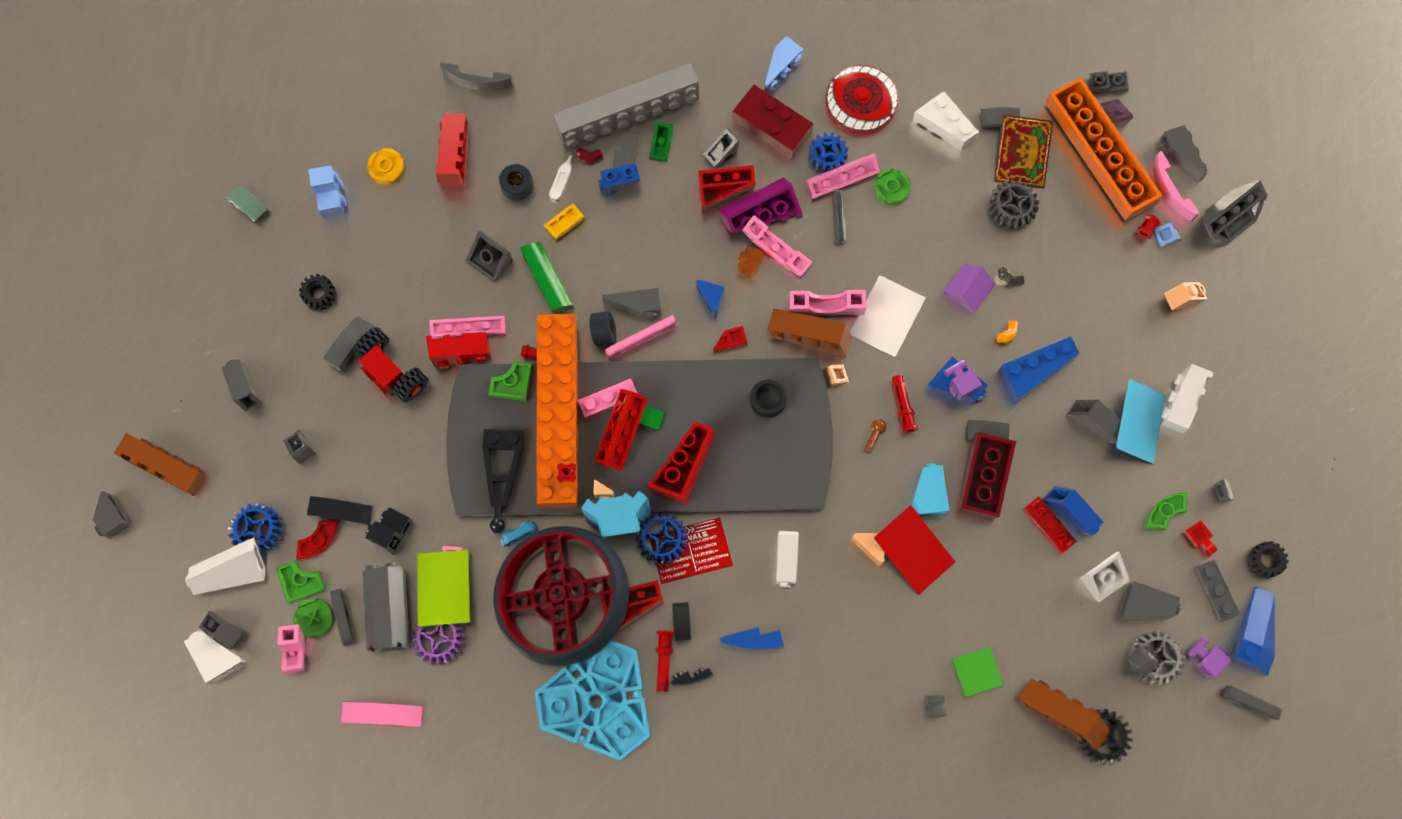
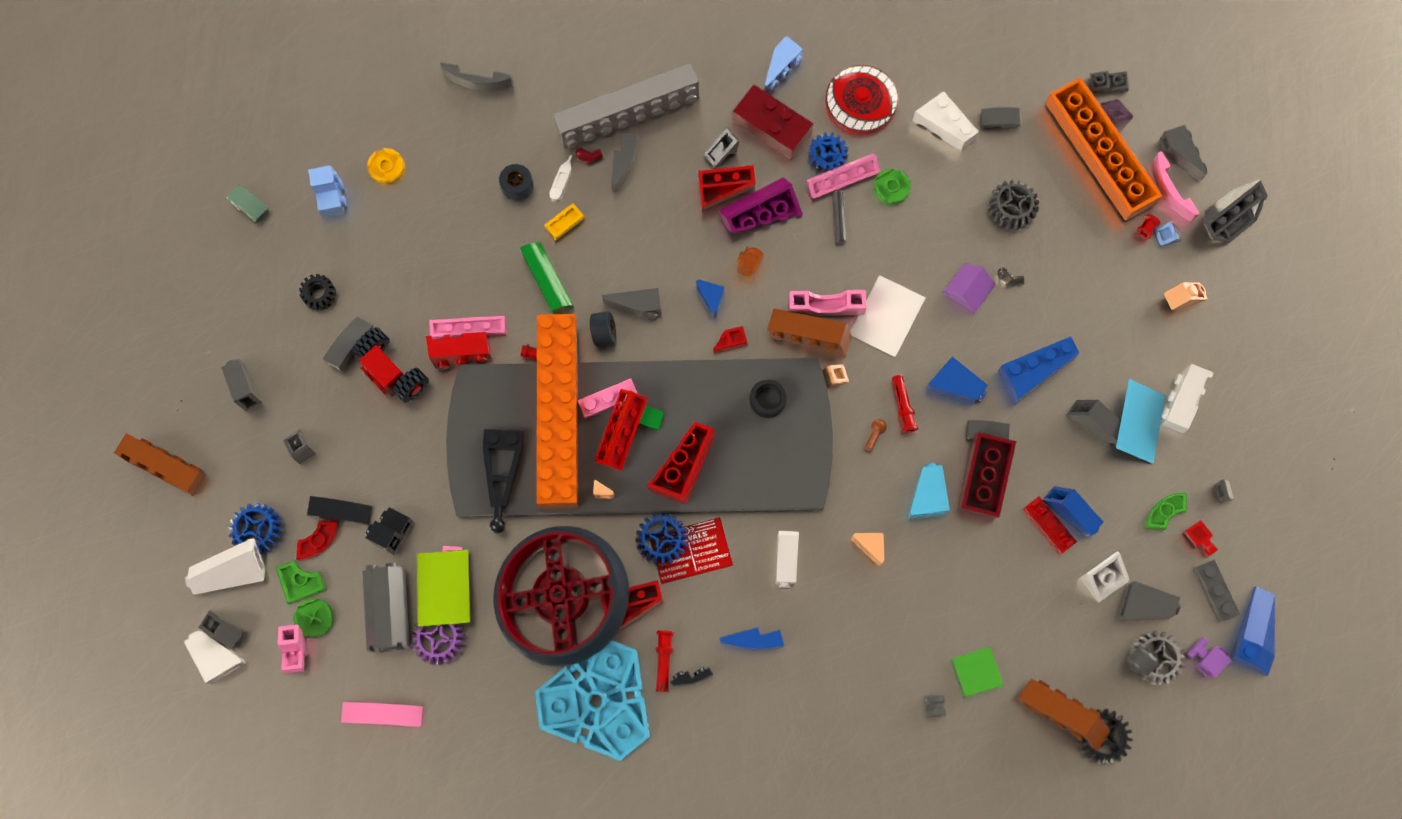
dark grey slope [93,491,130,539] -> none
dark grey beam [330,588,355,646] -> none
wedge [436,114,468,189] -> none
dark grey slope [466,231,513,282] -> none
bright green tile [488,361,533,402] -> none
dark azure plate [500,520,539,547] -> none
red plate [557,463,577,482] -> none
medium azure slope [581,491,652,537] -> none
blue bracket [598,163,640,196] -> none
bright pink tile [605,315,676,360] -> none
green slope [649,122,674,161] -> none
black tyre [672,602,691,641] -> none
bright pink slope [742,216,812,277] -> none
red sticker [874,505,956,595] -> none
medium lavender brick [944,360,982,401] -> none
sticker [994,114,1054,188] -> none
light orange arm [996,320,1018,344] -> none
dark grey beam [1223,685,1283,720] -> none
black tyre [1248,541,1289,578] -> none

